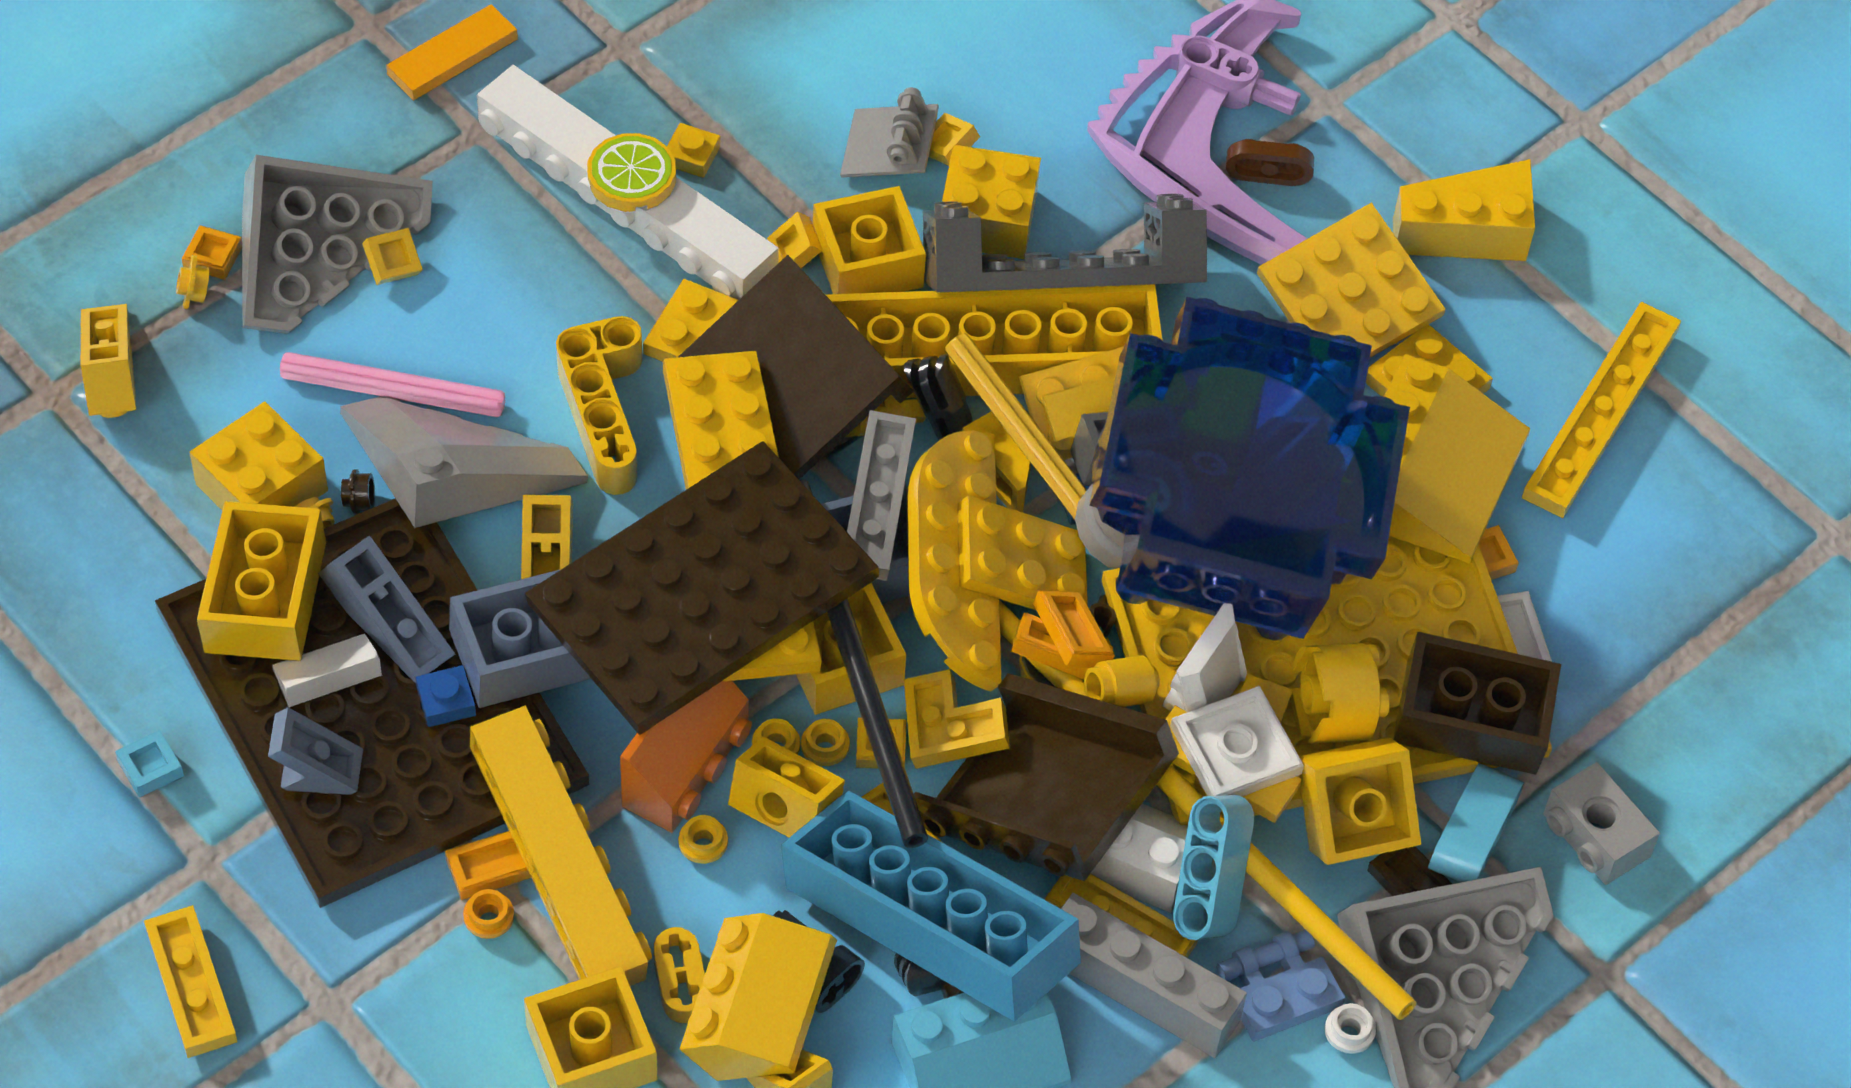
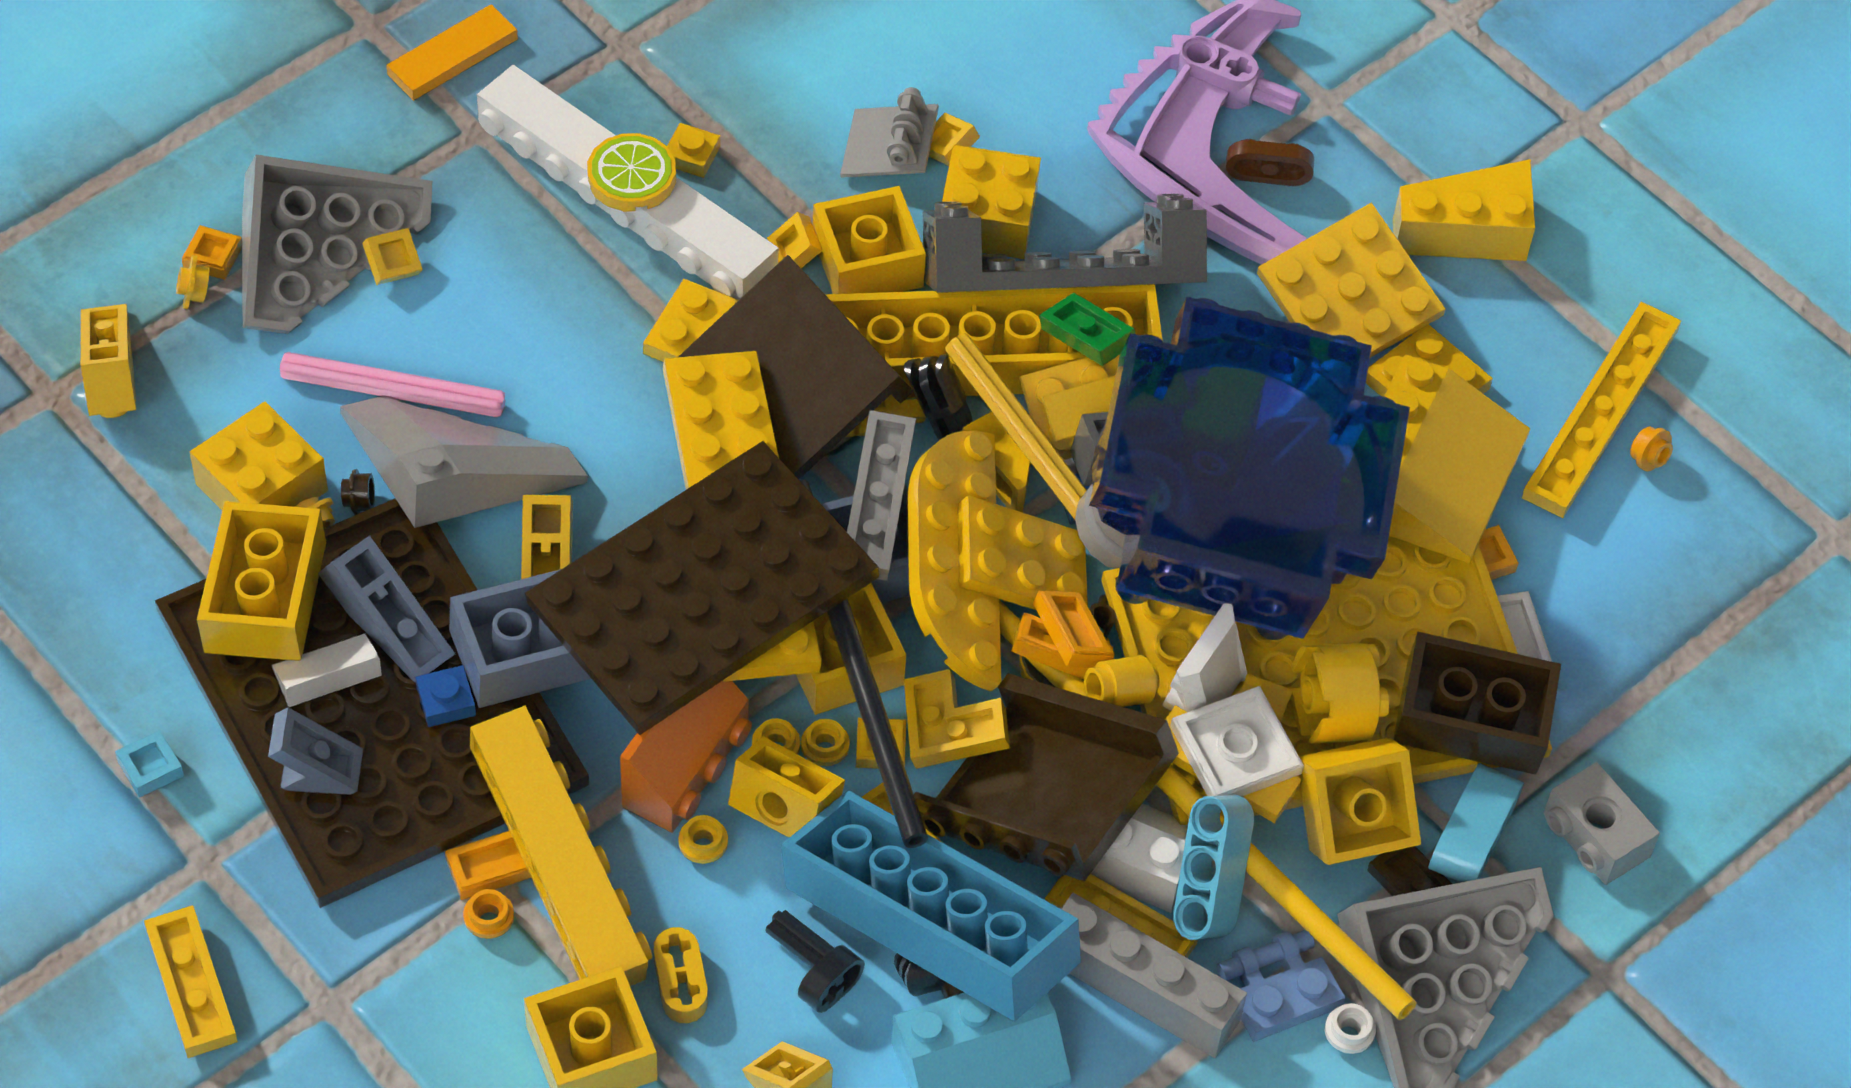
yellow beam [556,316,642,495] -> none
yellow slope [679,913,837,1081] -> none
none -> green plate [1039,292,1137,366]
none -> light orange plate [1630,426,1673,471]

